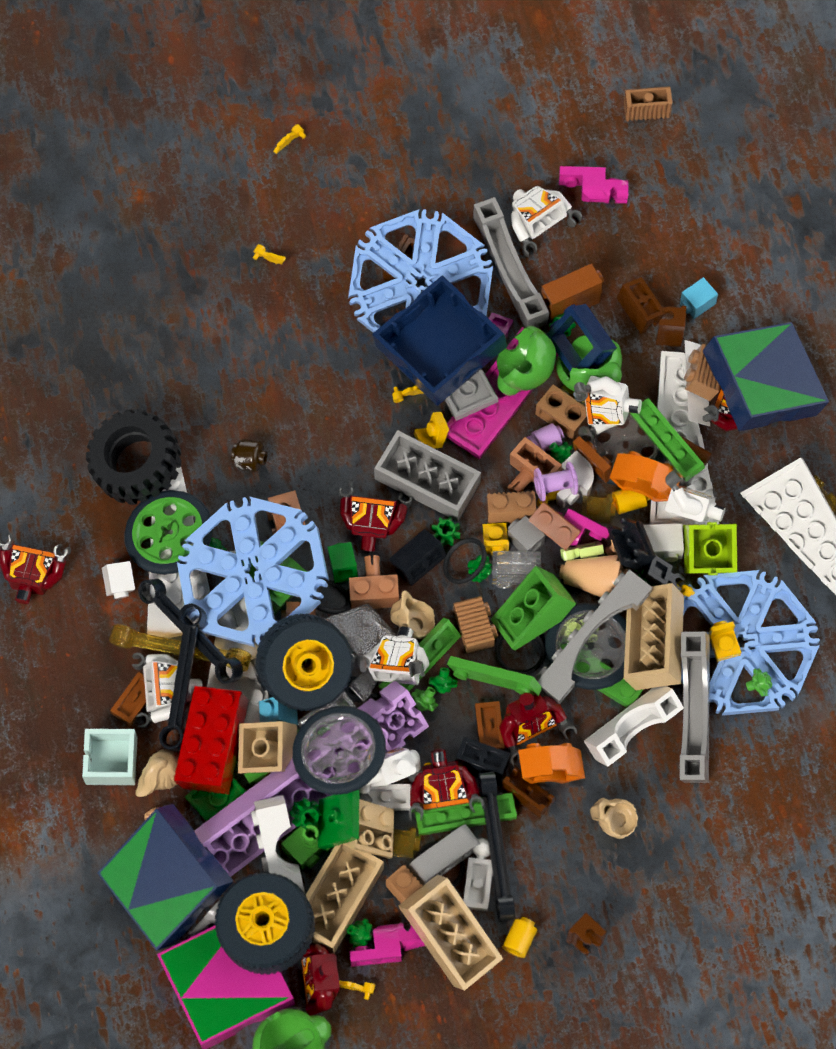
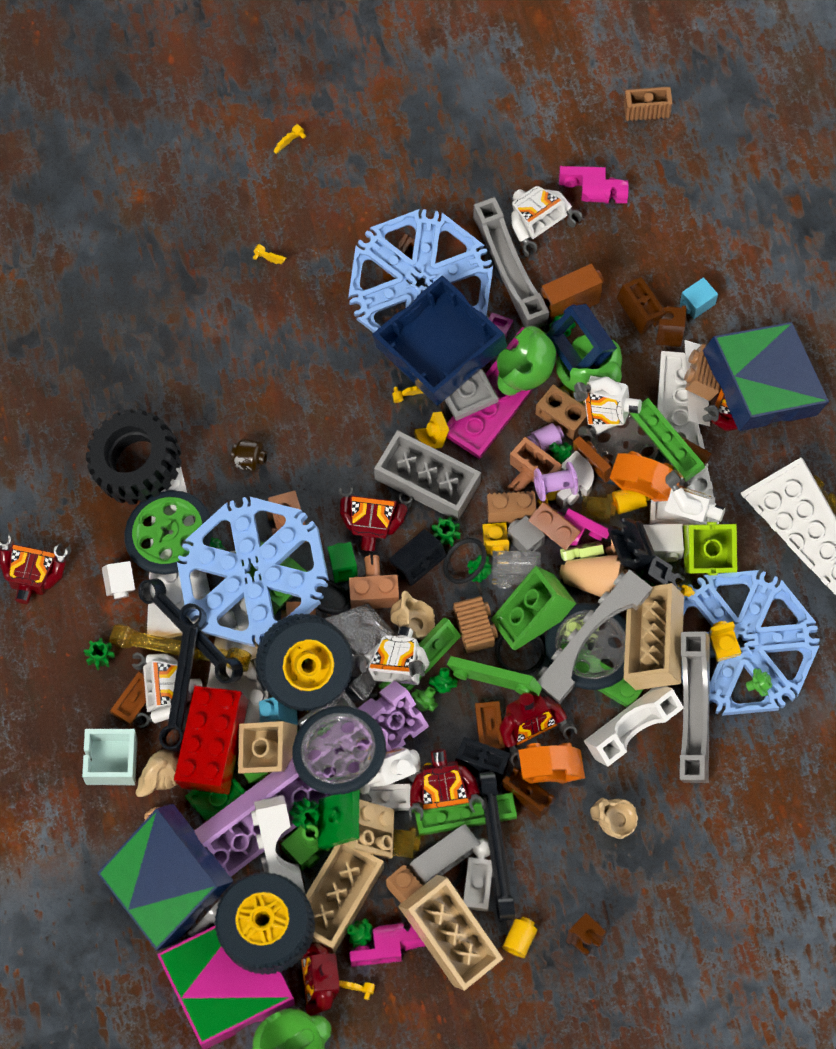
none -> green gear [84,638,115,670]

